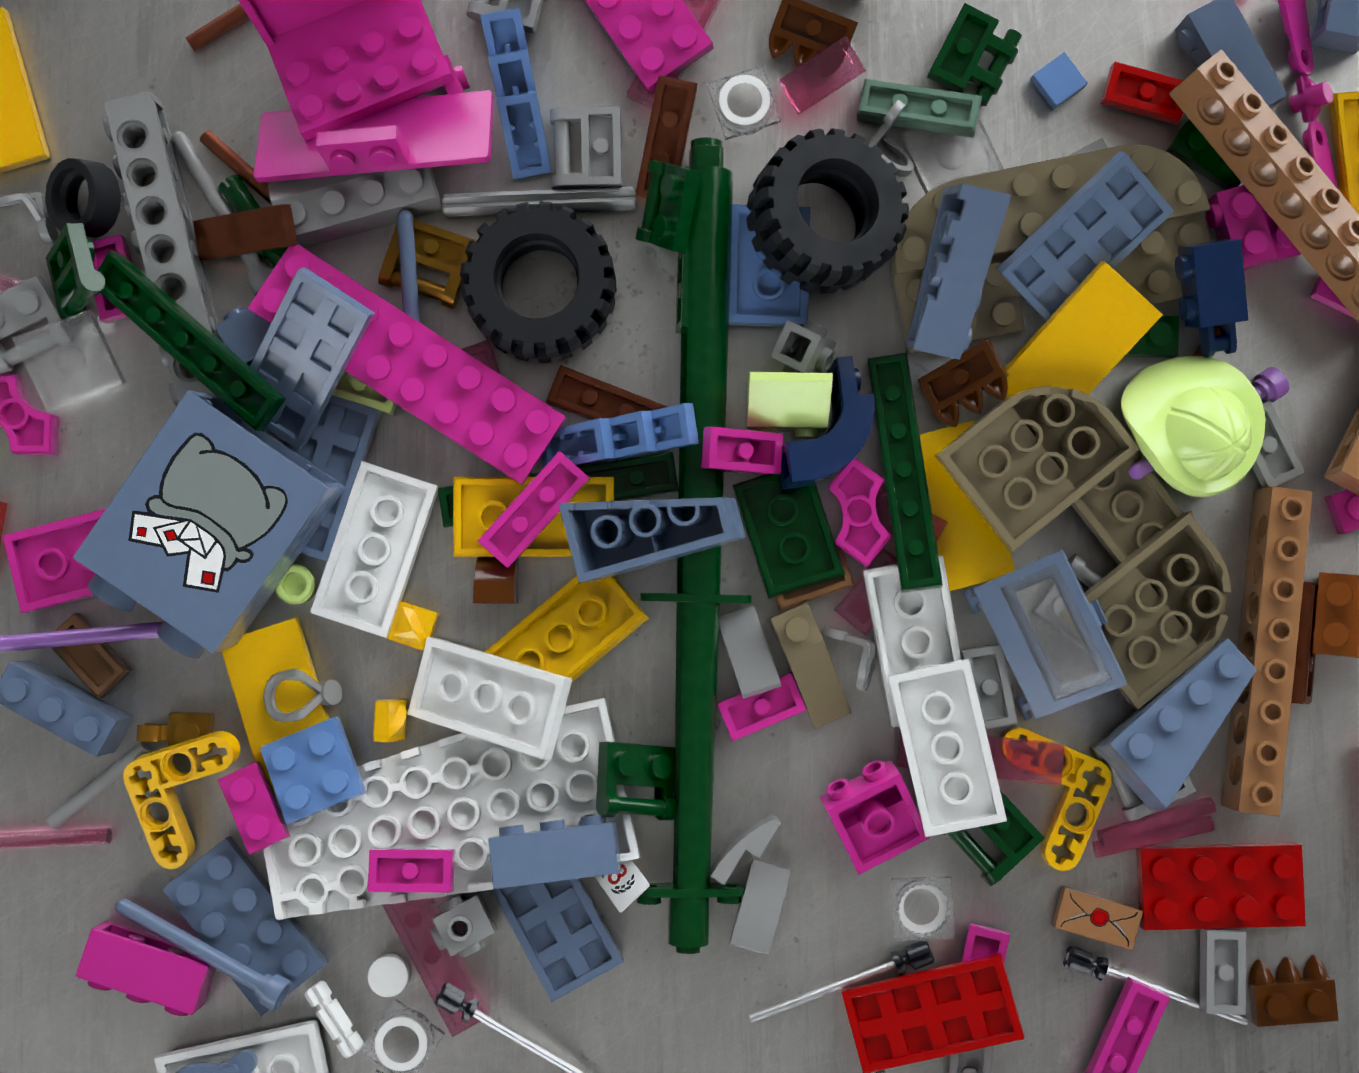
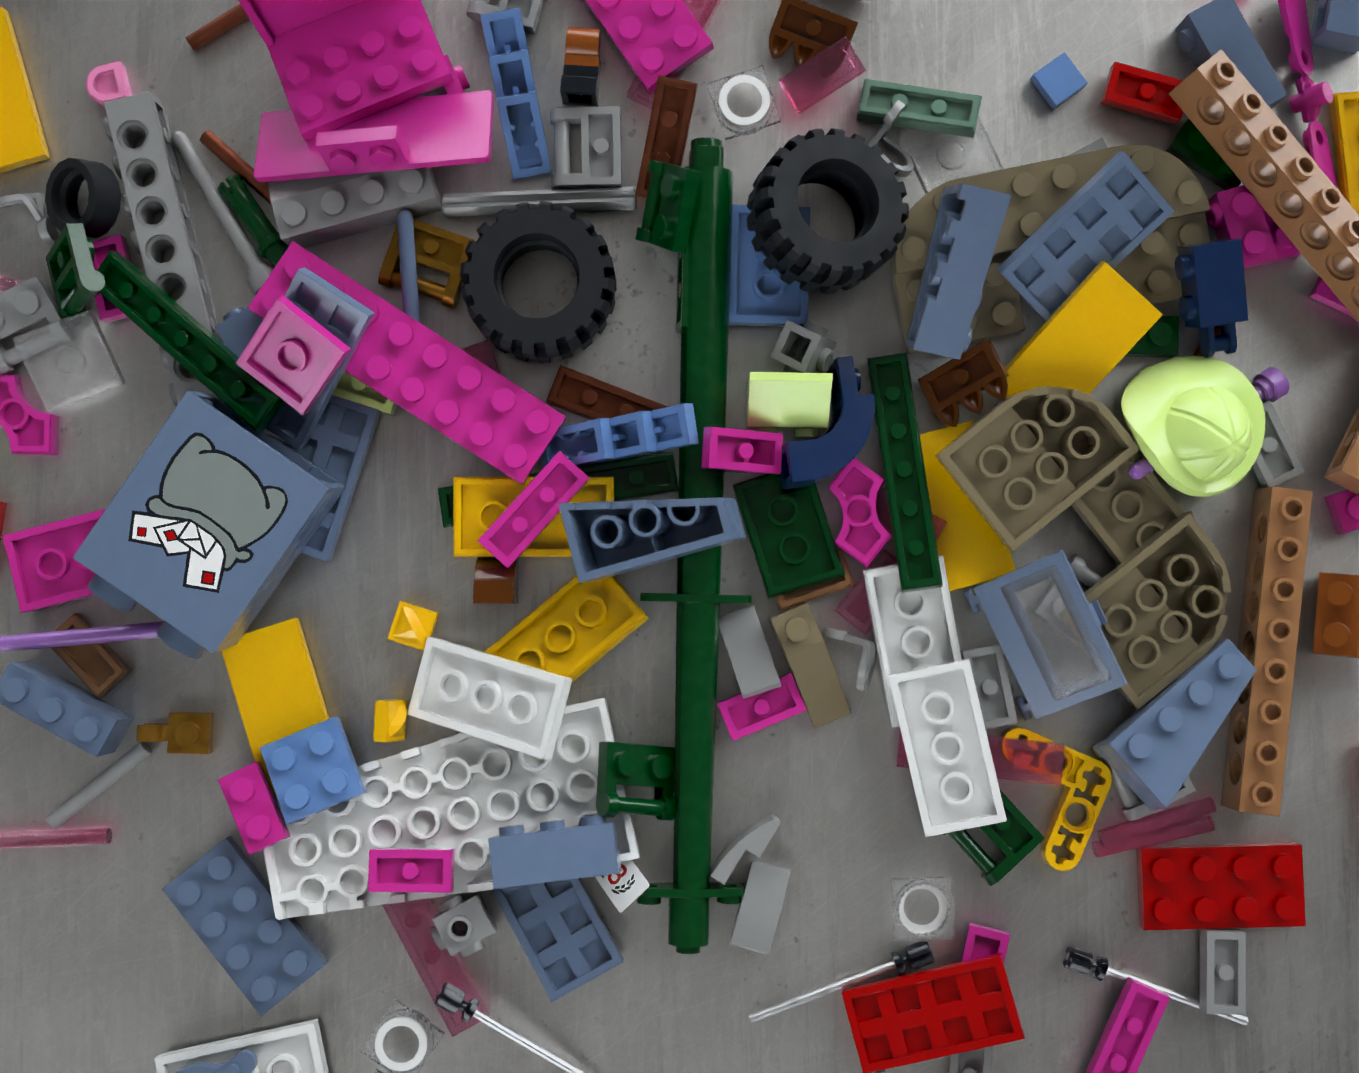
dark pink brick [75,921,216,1016] -> none
sand blue piece [115,898,292,1012] -> none
yellow beam [123,731,241,869] -> none
copper tile [193,204,297,261] -> none
light grey piece [264,669,342,722] -> none
yellowish green tile [275,564,318,604] -> none
white axle [304,980,364,1058] -> none
white plate [310,461,440,638] -> none
white tile [368,953,410,997] -> none
dark pink plate [819,760,930,875] -> none
dark green plate [927,3,1022,106] -> none
medium nougat tile [1051,886,1143,950] -> none
reddish brown plate [1248,955,1338,1027] -> none
copper tile [1291,582,1318,704] -> none
none -> bright pink tile [86,61,132,107]
none -> dark pink plate [236,296,351,415]
none -> leg [560,27,601,107]

